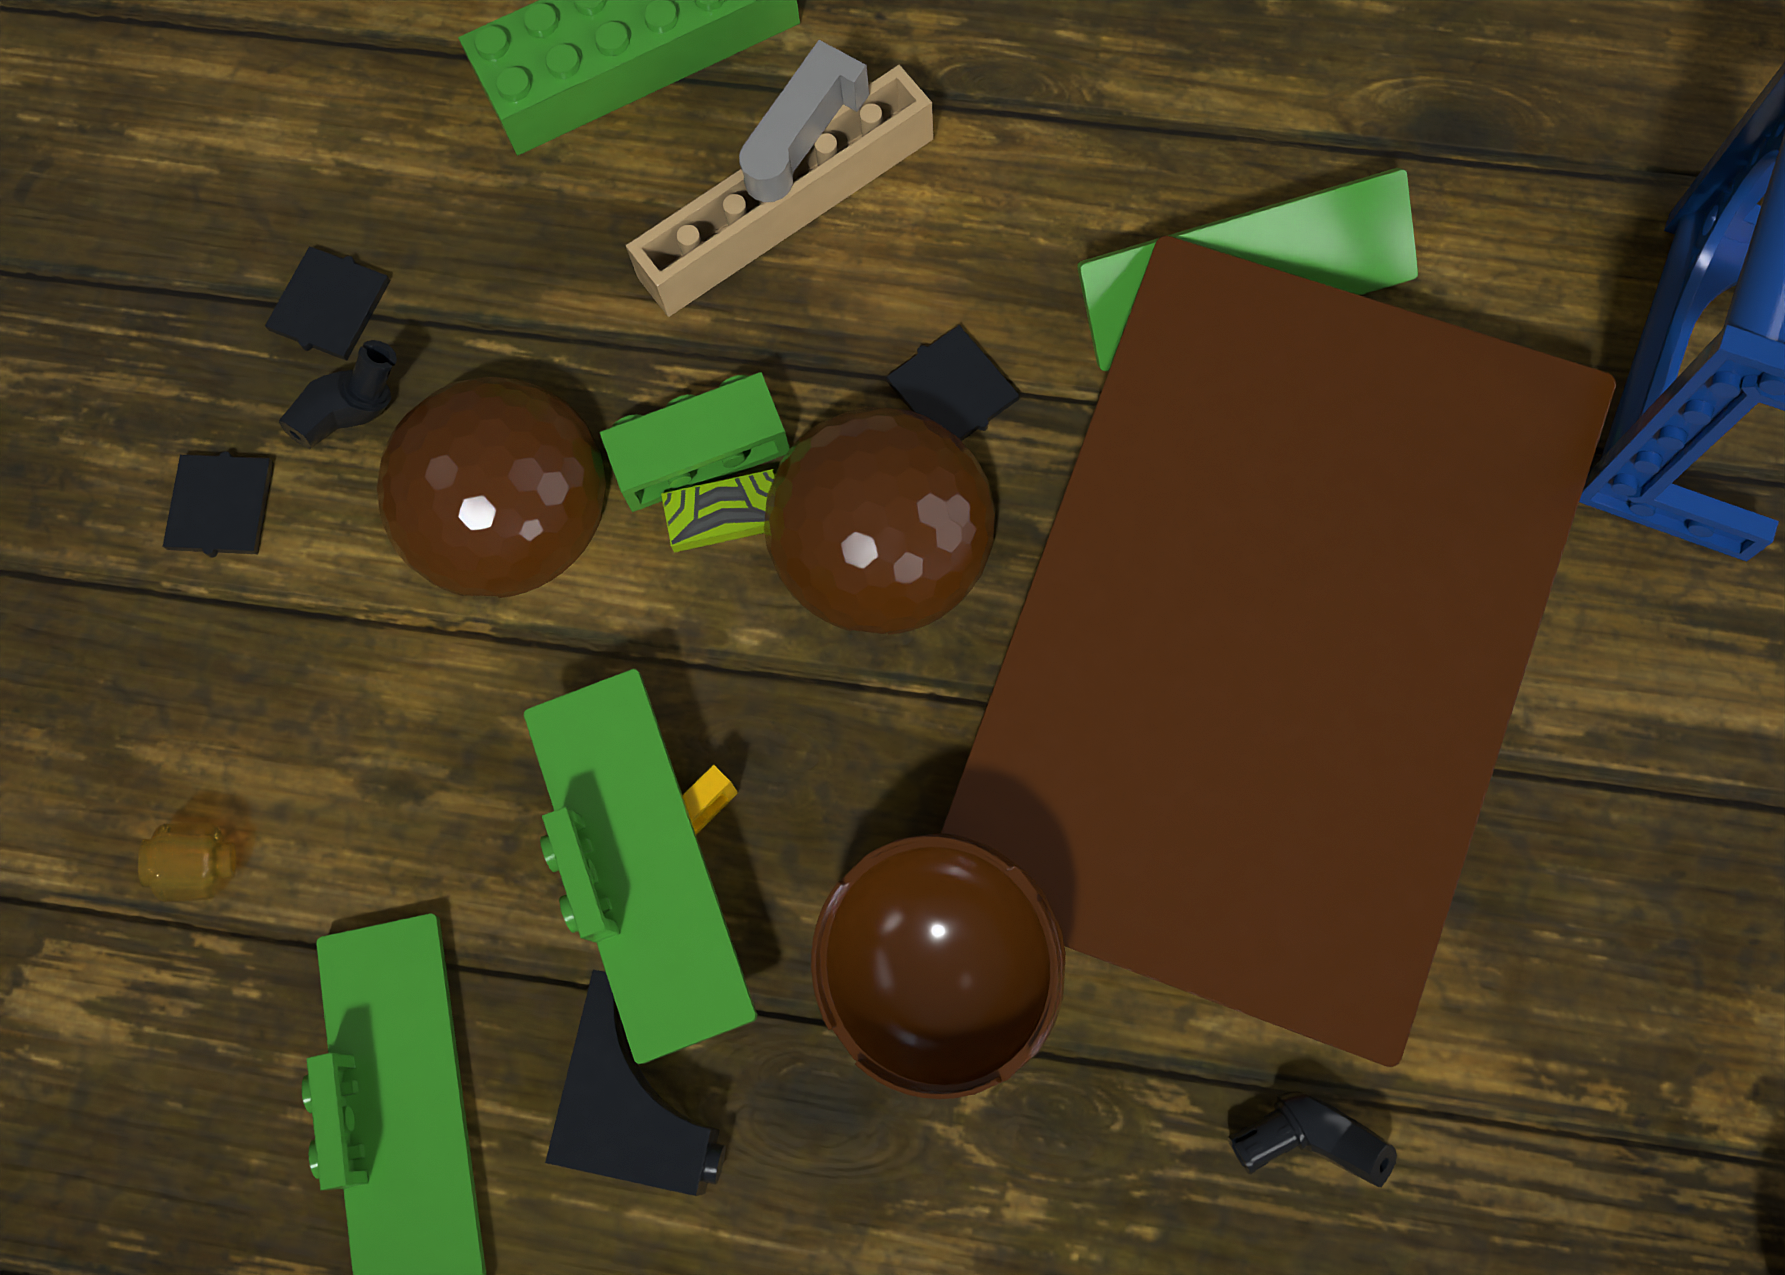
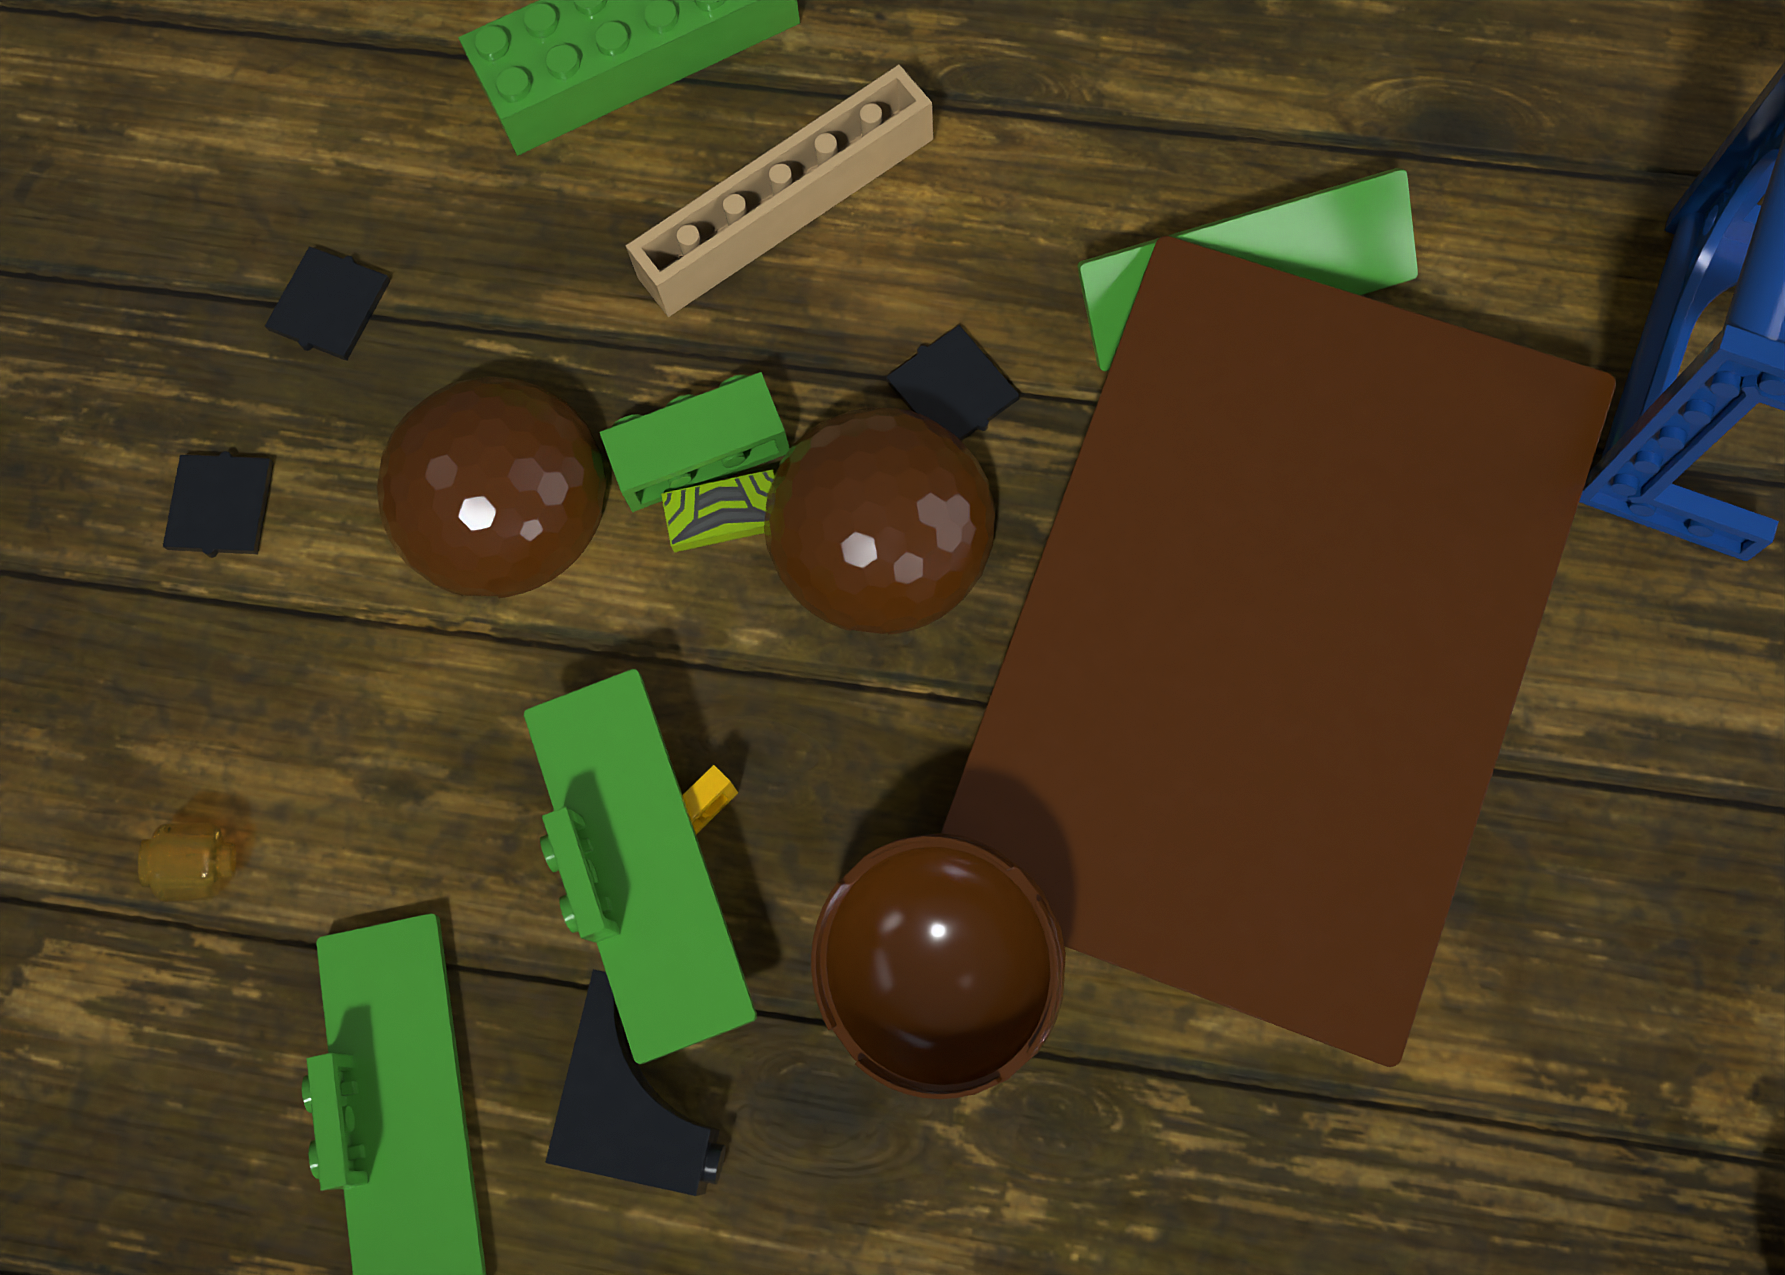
black arm [279,340,397,449] -> none
light grey leg [739,40,869,202] -> none
black arm [1227,1091,1397,1187] -> none

